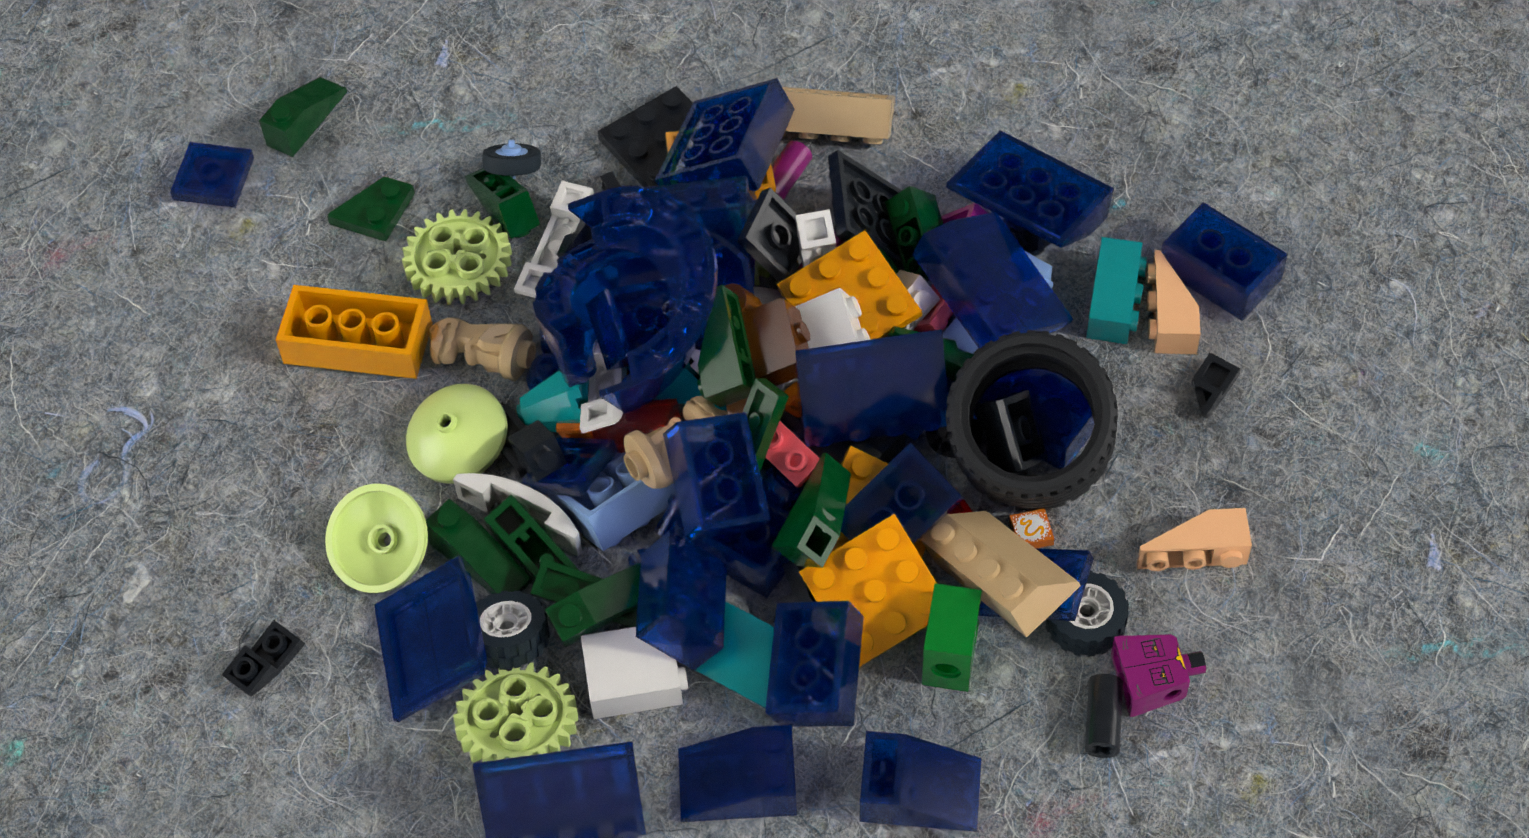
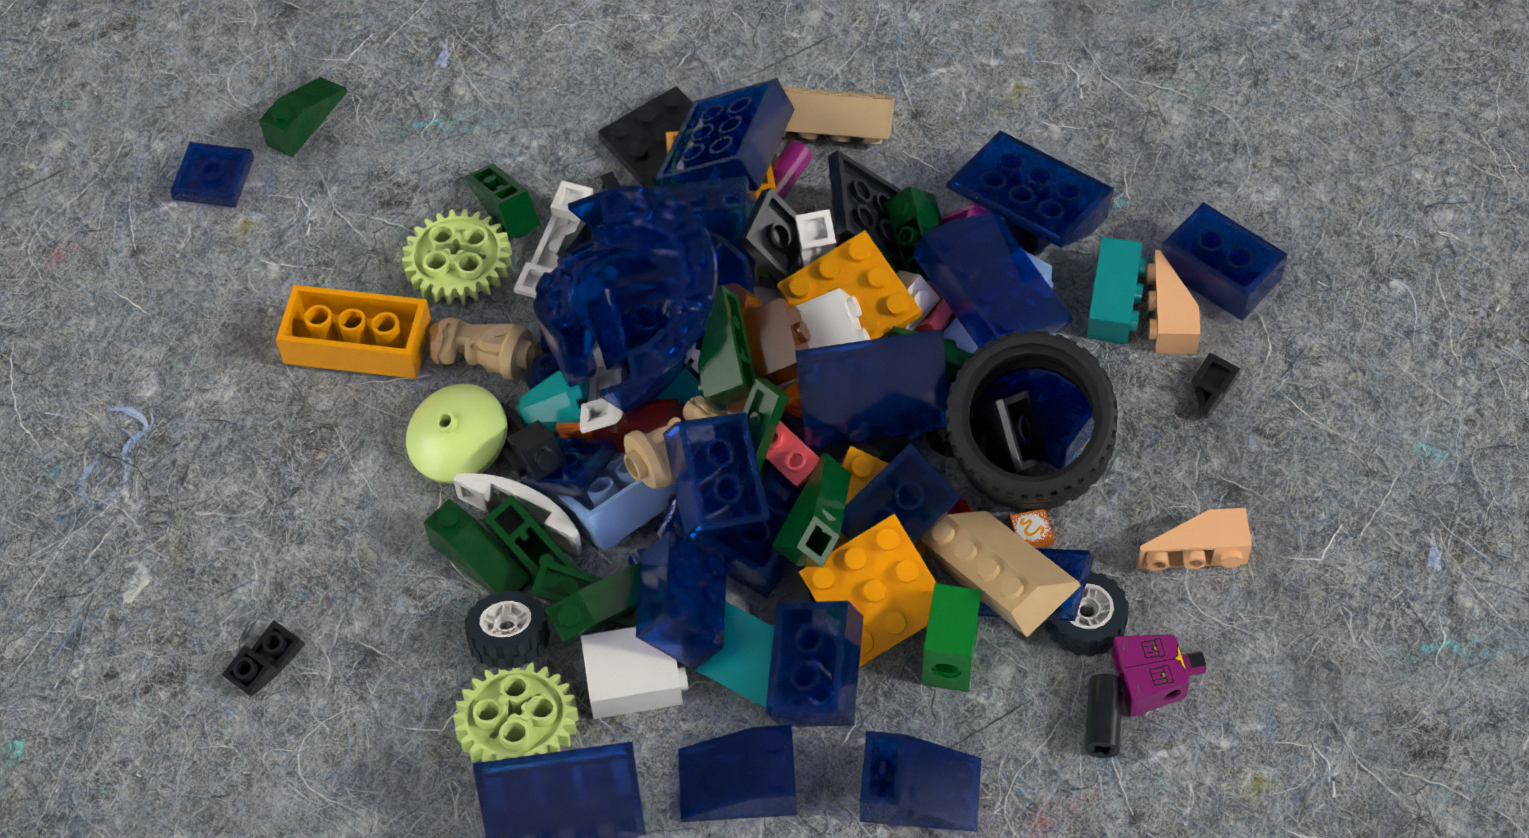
yellowish green dish [325,484,428,593] -> none
dark green wing [327,176,415,242] -> none
clear blue piece [374,556,487,722] -> none
black wheel [482,139,541,179] -> none

